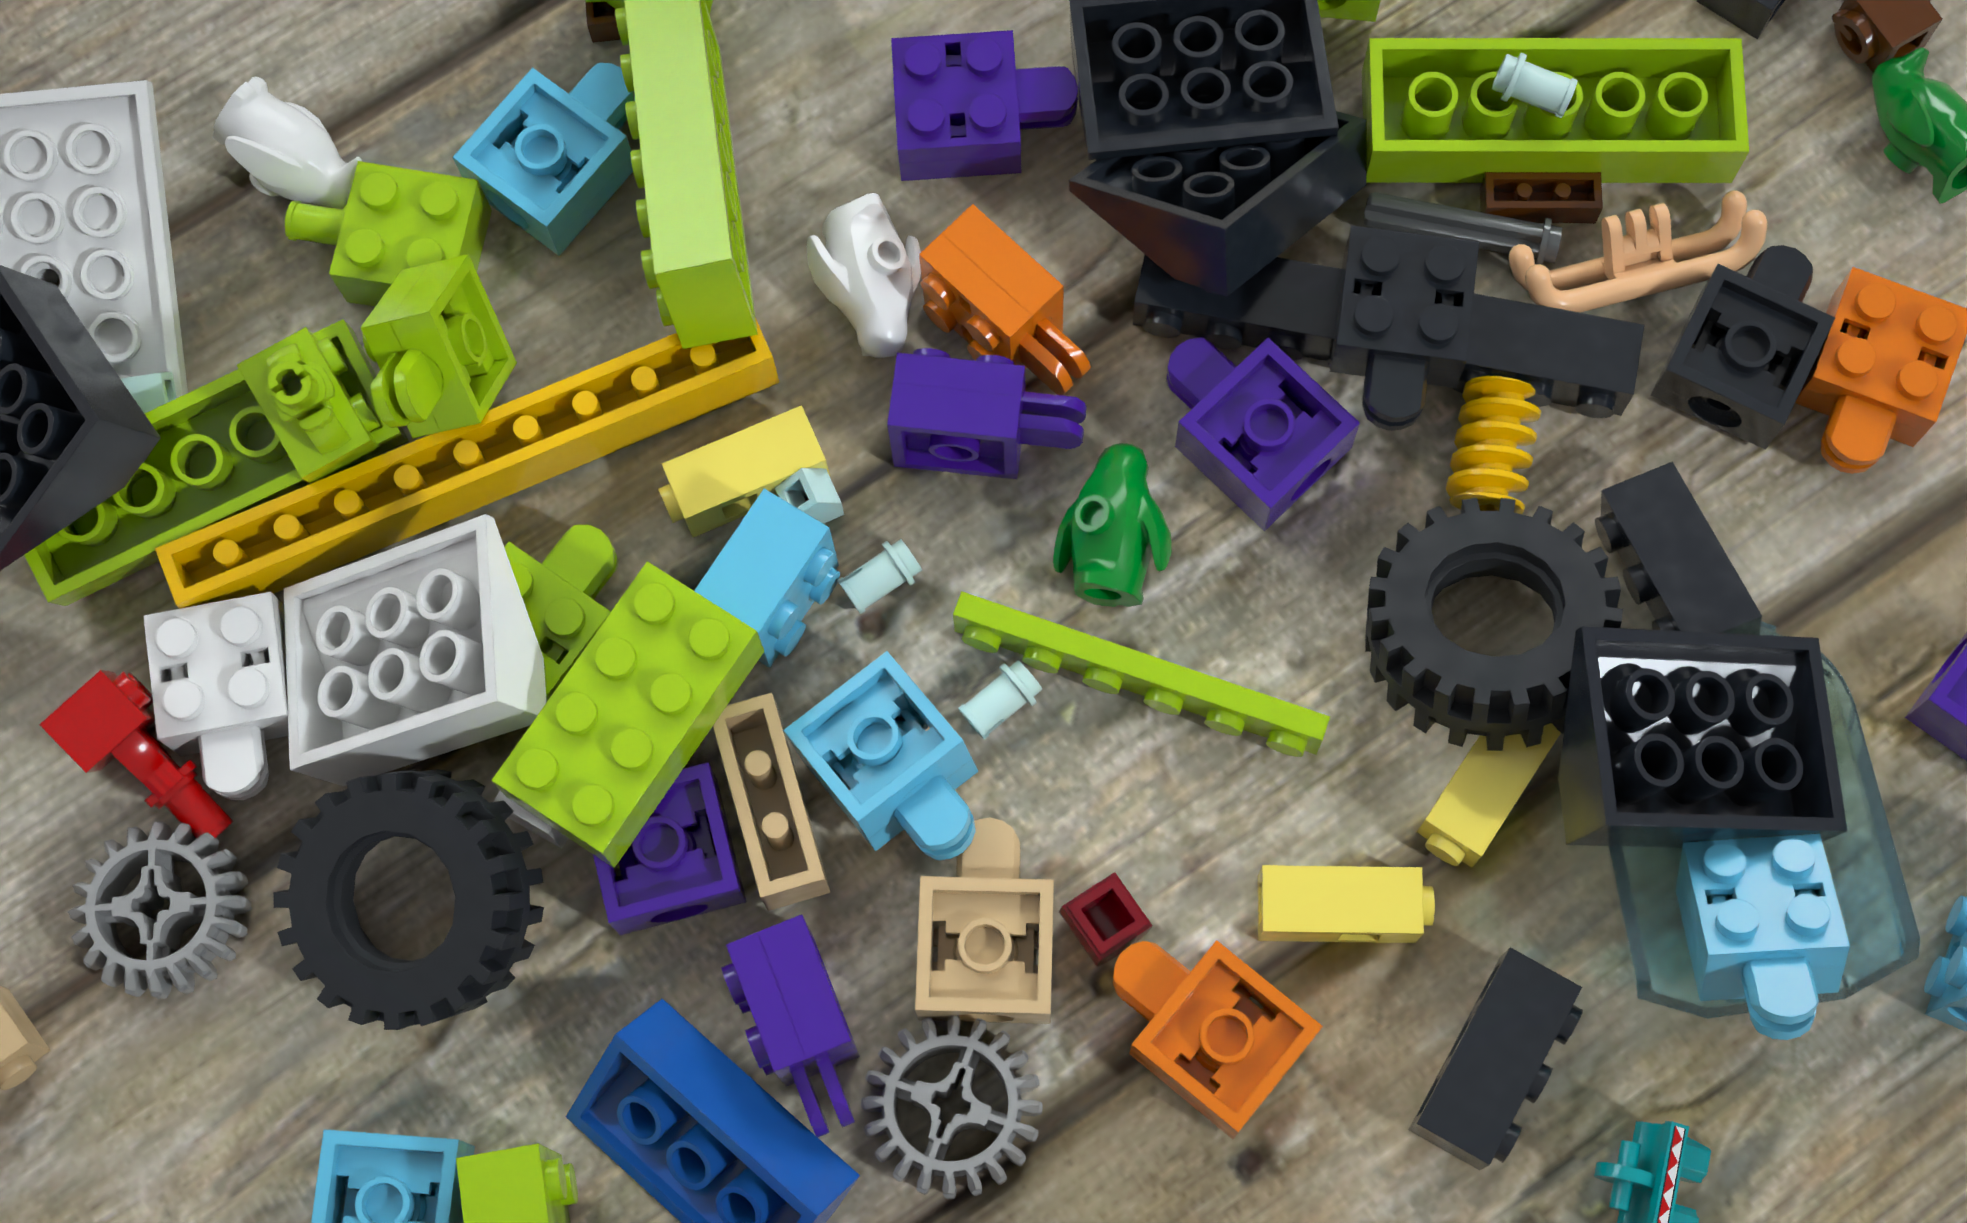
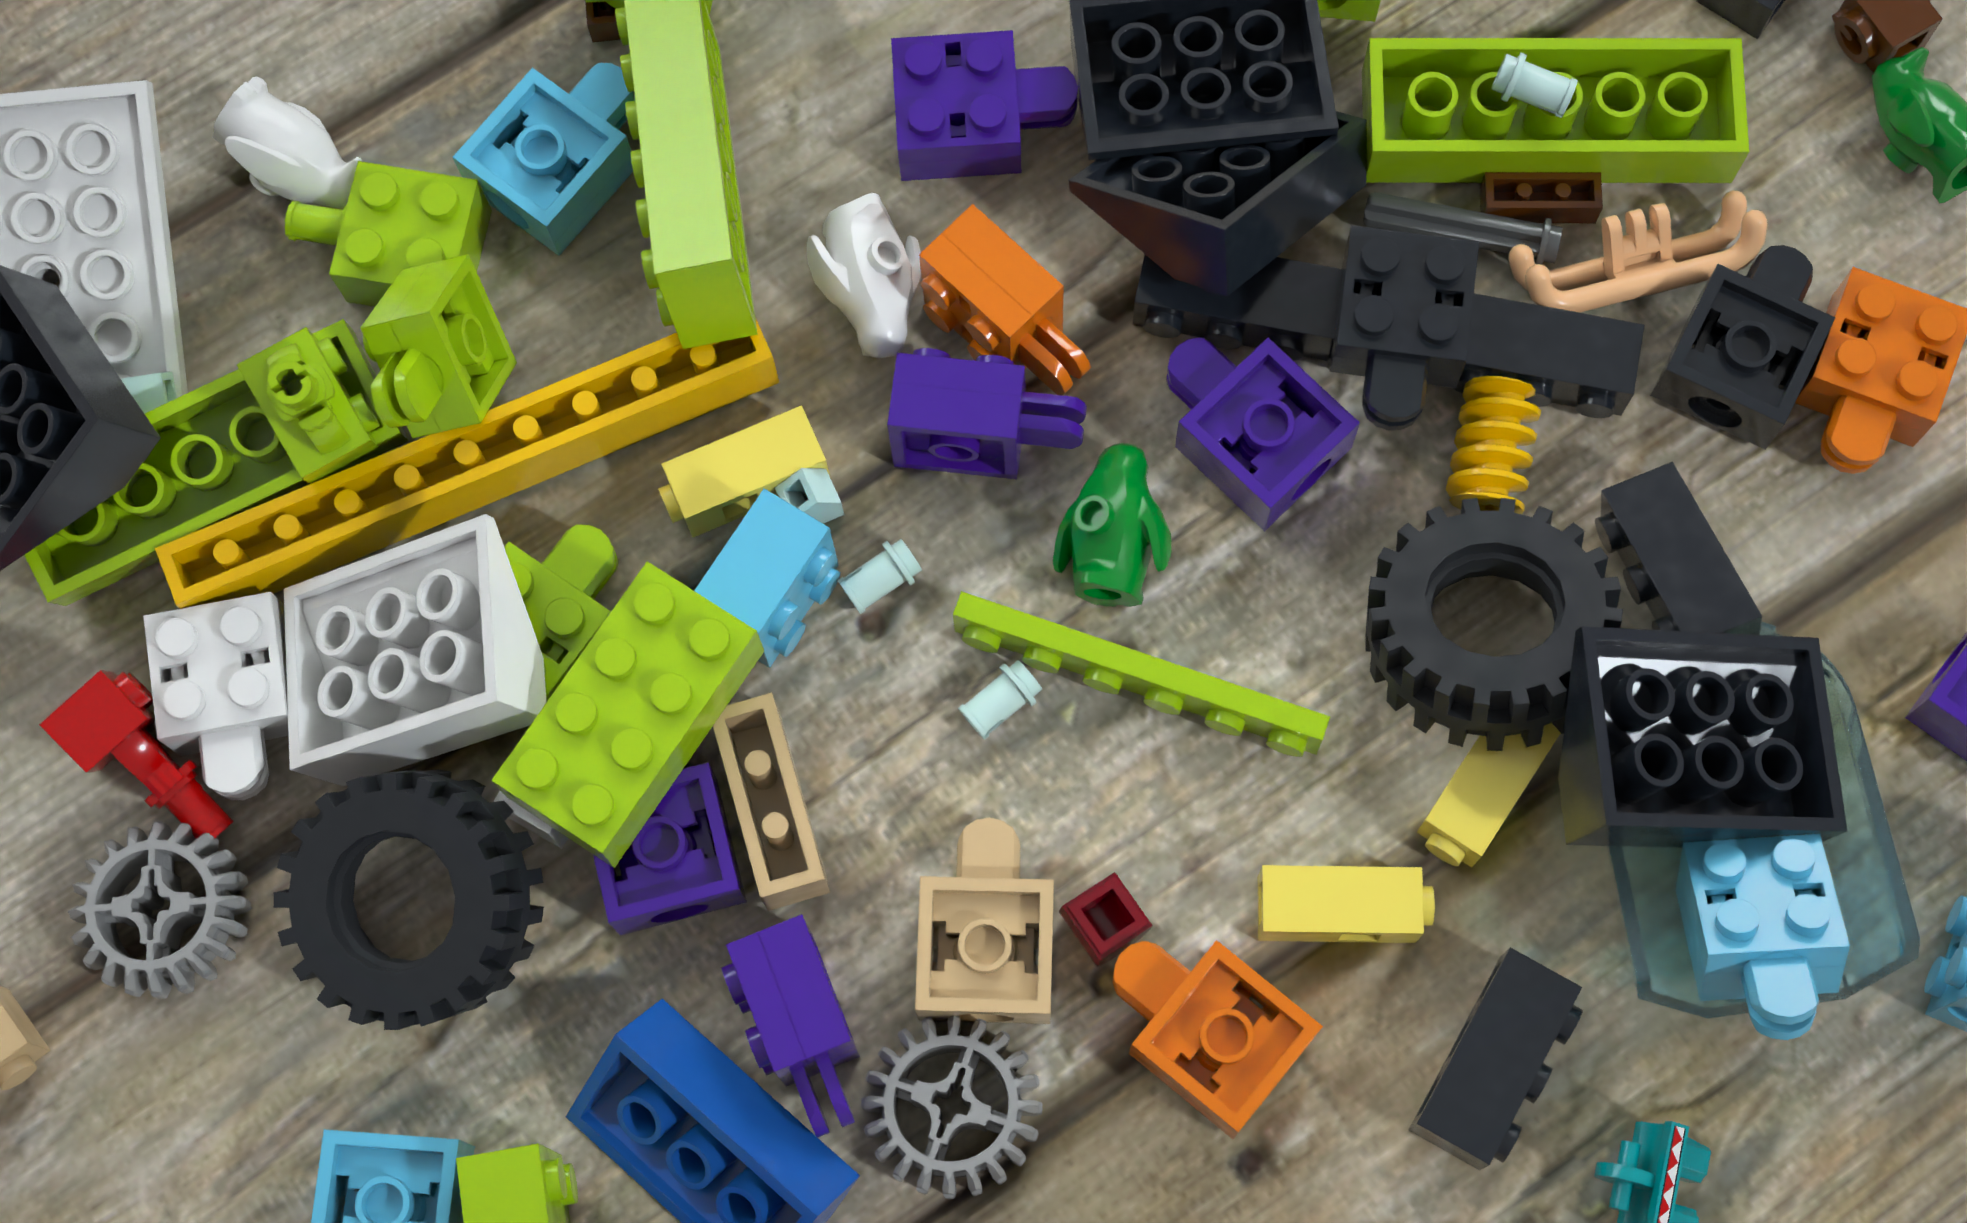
medium azure brick [783,651,979,860] -> none

